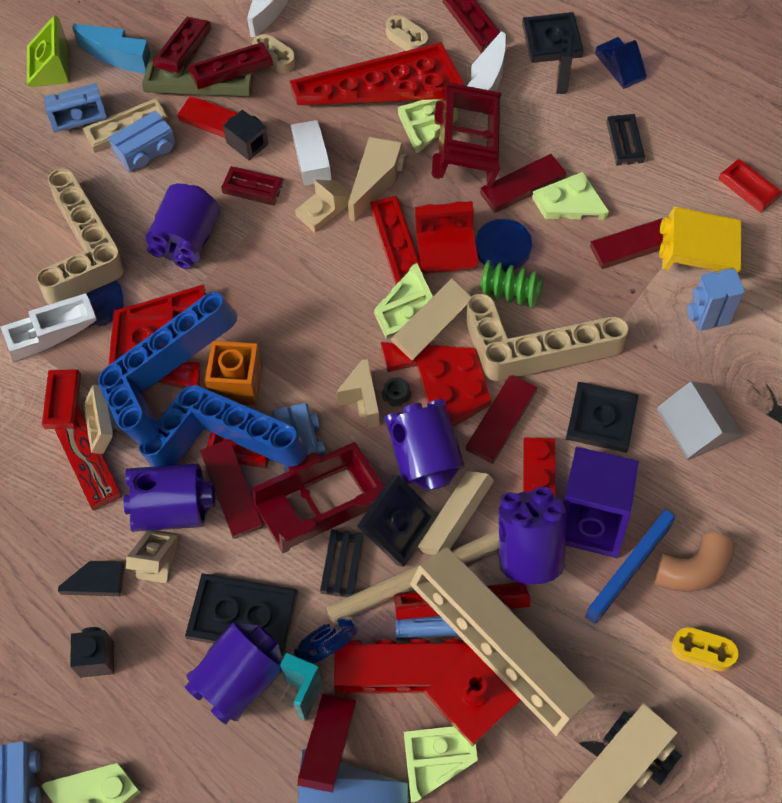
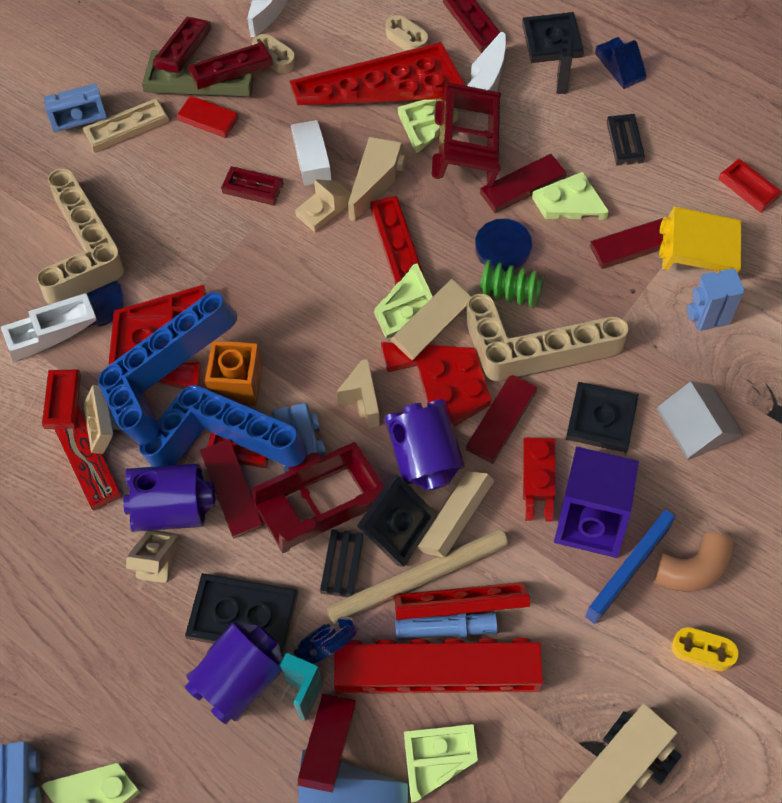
lime slope [27,15,69,87] -> none
black tile [58,561,125,596] -> none
black brick [70,627,114,678] -> none
dark azure slope [72,24,151,74] -> none
medium blue brick [108,110,176,172] -> none
dark purple cylinder [145,183,220,269] -> none
black brick [223,109,268,160] -> none
pearl dark grey plate [381,377,412,407] -> none
tan brick [410,547,595,736] -> none
red bracket [415,201,478,274] -> none
red tile [424,649,522,747] -> none
dark purple cylinder [498,487,566,585] -> none

